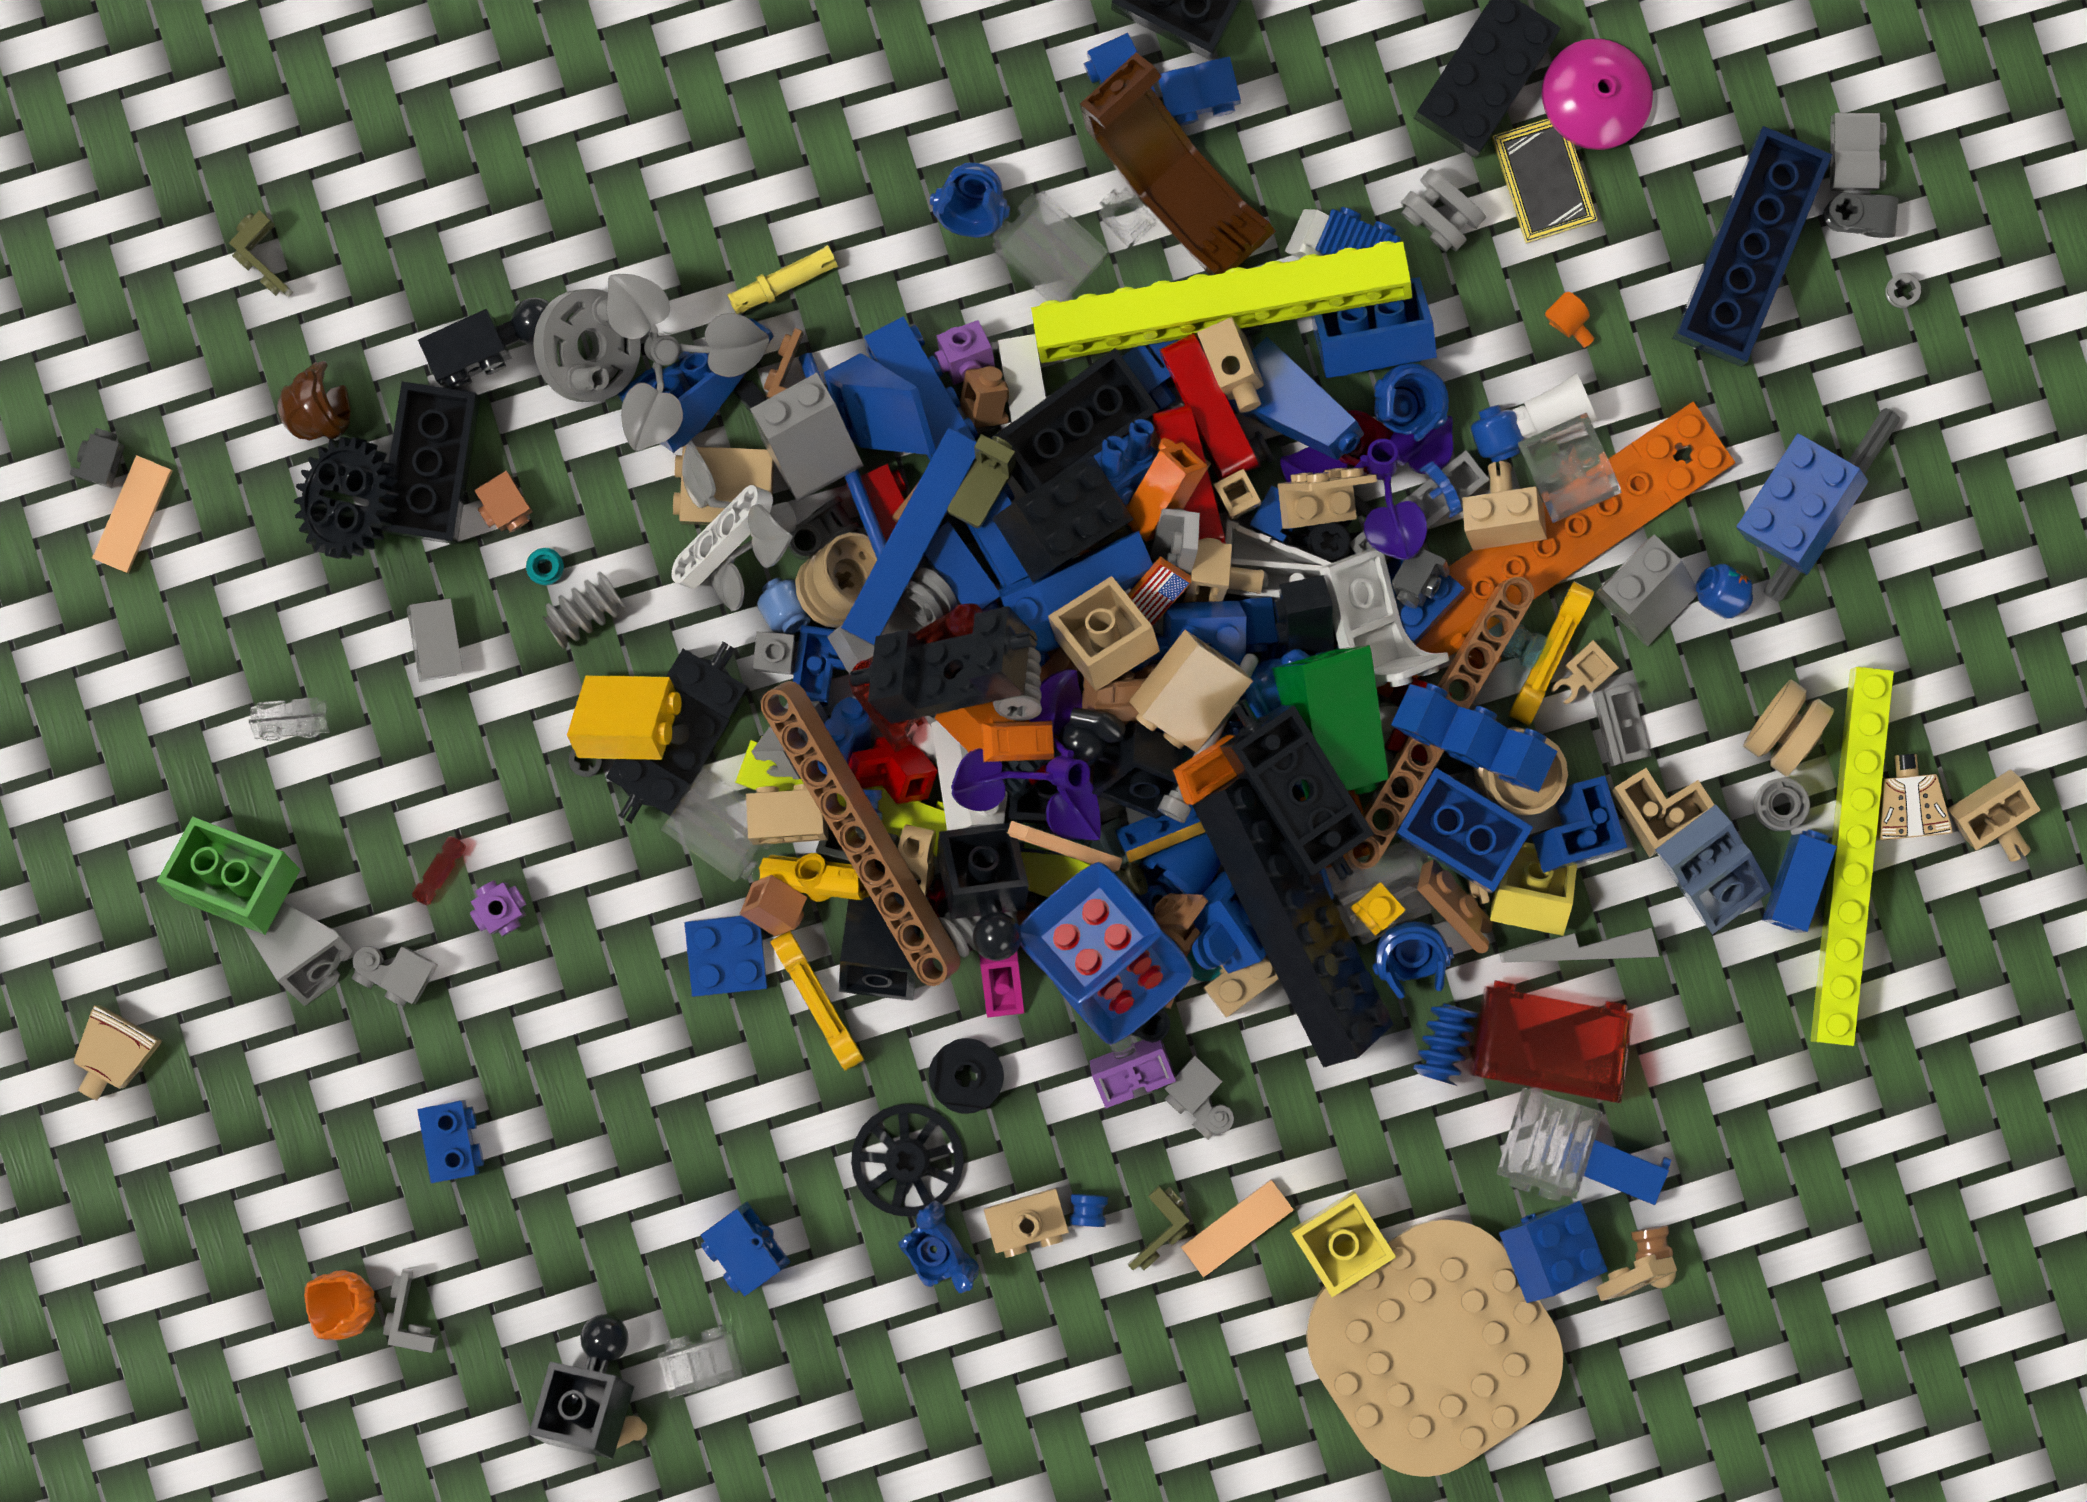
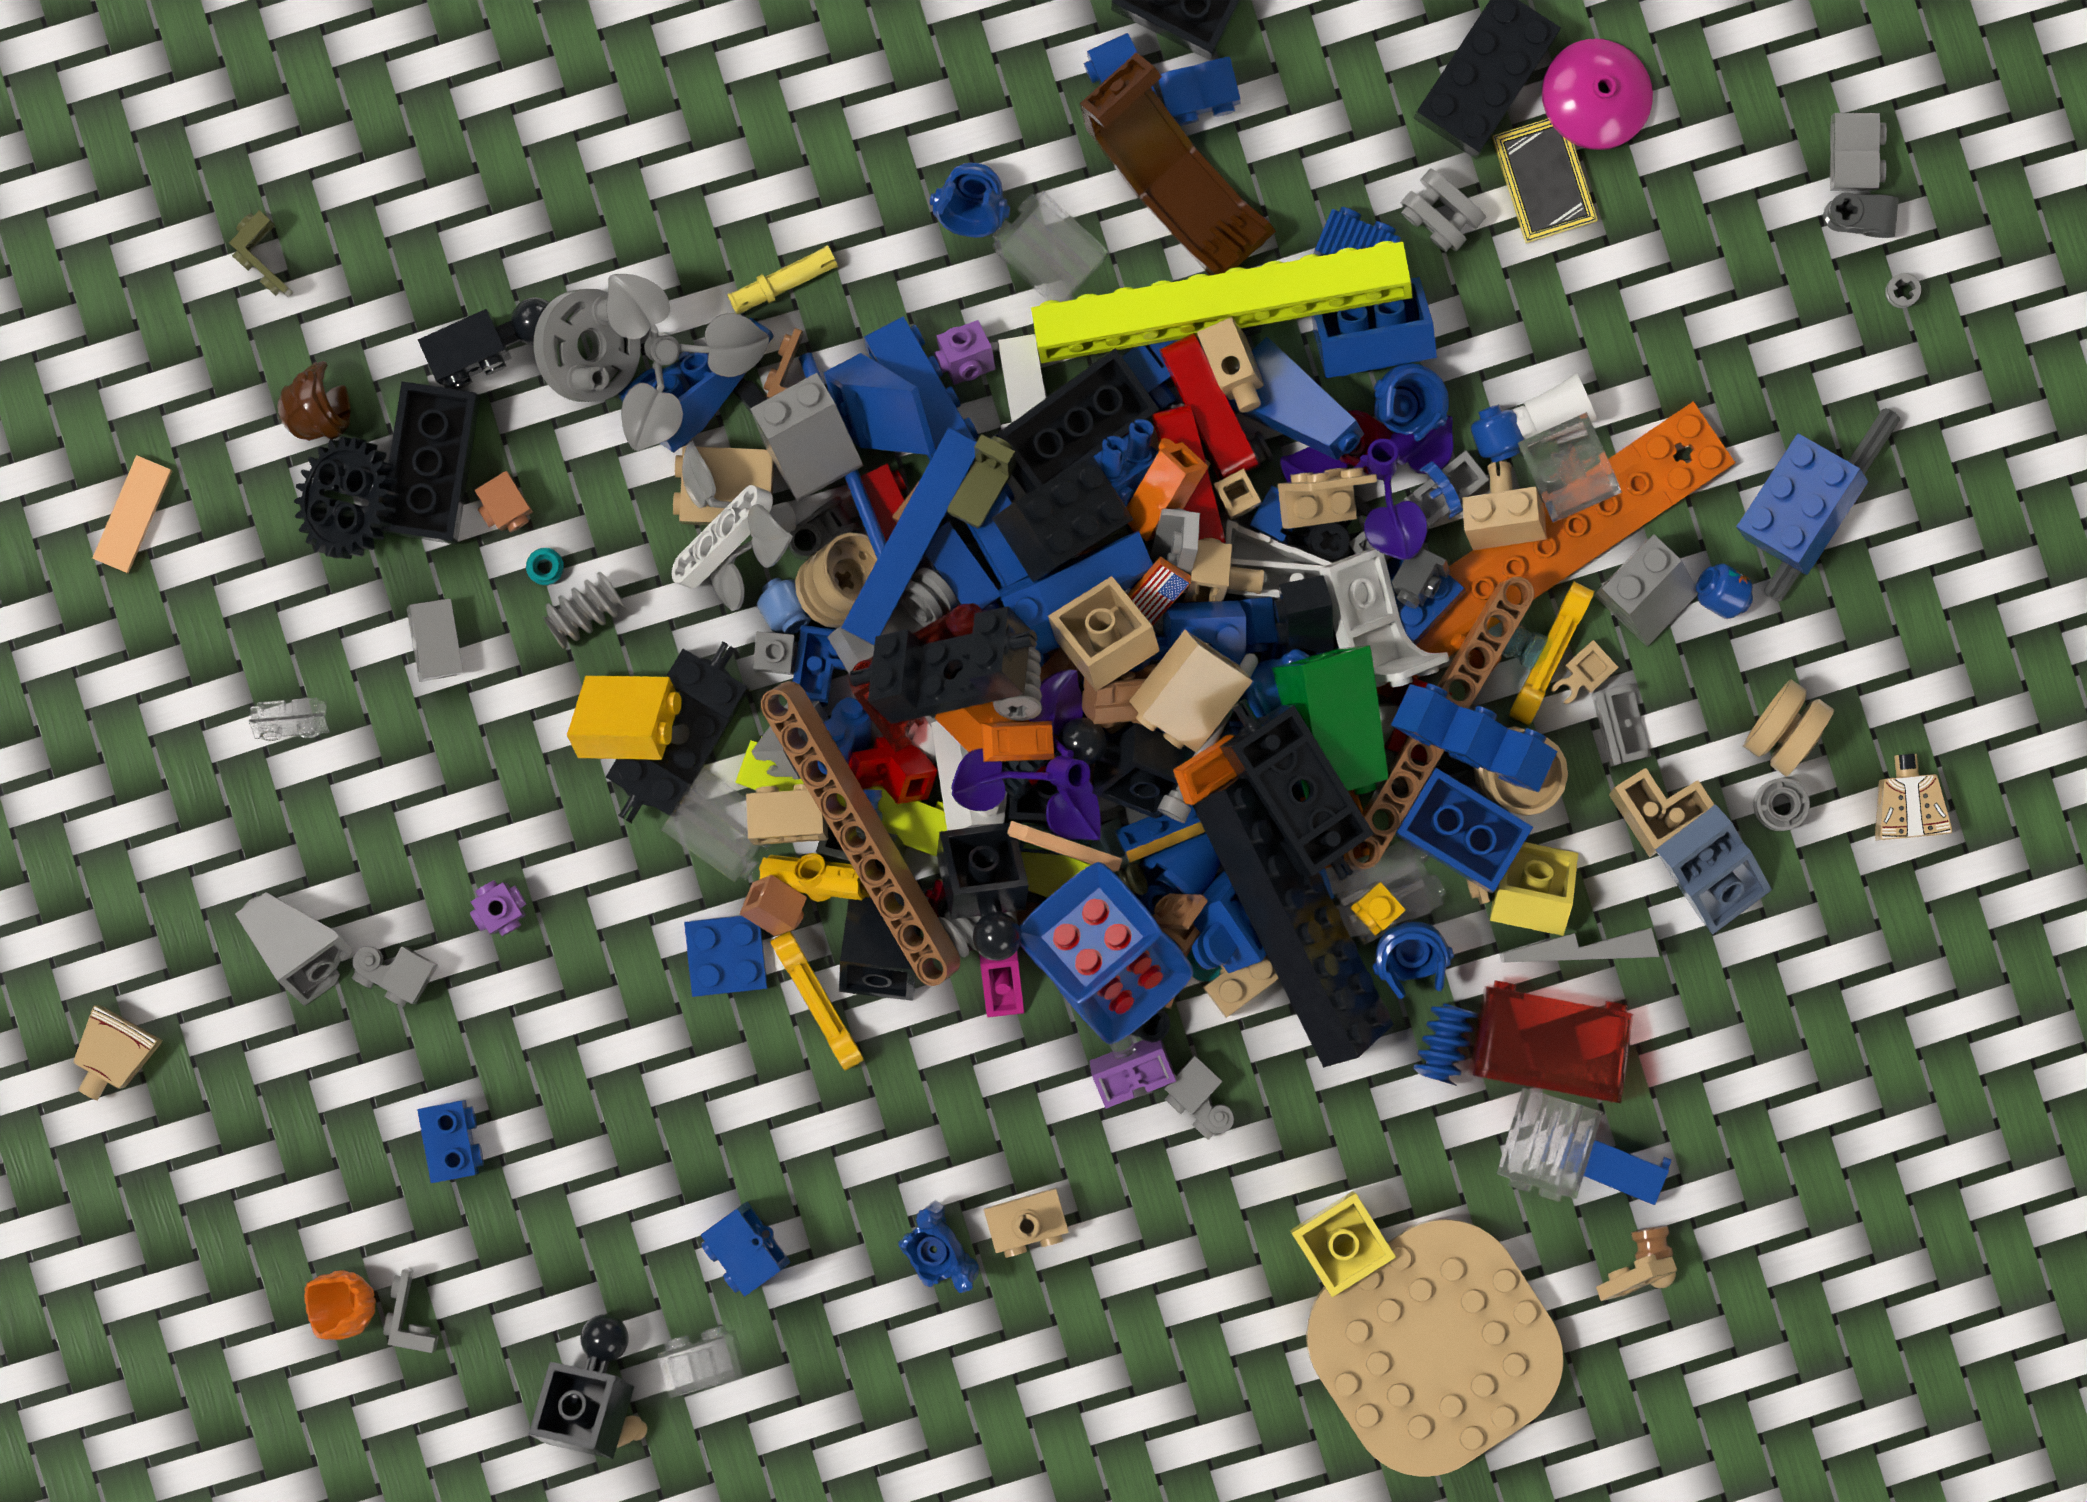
dark grey brick [70,428,125,489] -> none
bright green brick [156,816,301,935] -> none
clear red axle [412,836,466,905] -> none
dark grey bush [569,749,603,777] -> none
black wheel [851,1104,964,1216] -> none
tan leg [895,824,936,897] -> none
black plate [928,1038,1004,1114] -> none
medium nougat brick [960,366,1009,428] -> none
blue wheel [1069,1194,1108,1227] -> none
black arm [1070,707,1126,743] -> none
clear brick [1099,187,1157,249] -> none
olive bracket [1128,1186,1189,1271] -> none
light nougat tile [1181,1179,1294,1278] -> none
white tile [1285,209,1329,259] -> none
medium nougat hinge [1417,859,1493,953] -> none
blue brick [1499,1201,1608,1303] -> none
blue brick [1532,776,1627,873] -> none
orange piece [1545,292,1595,348] -> none
dark blue brick [1672,126,1832,367] -> none
blue brick [1762,829,1837,933] -> none
neon yellow brick [1810,667,1894,1046] -> none
tan brick [1947,769,2040,862] -> none

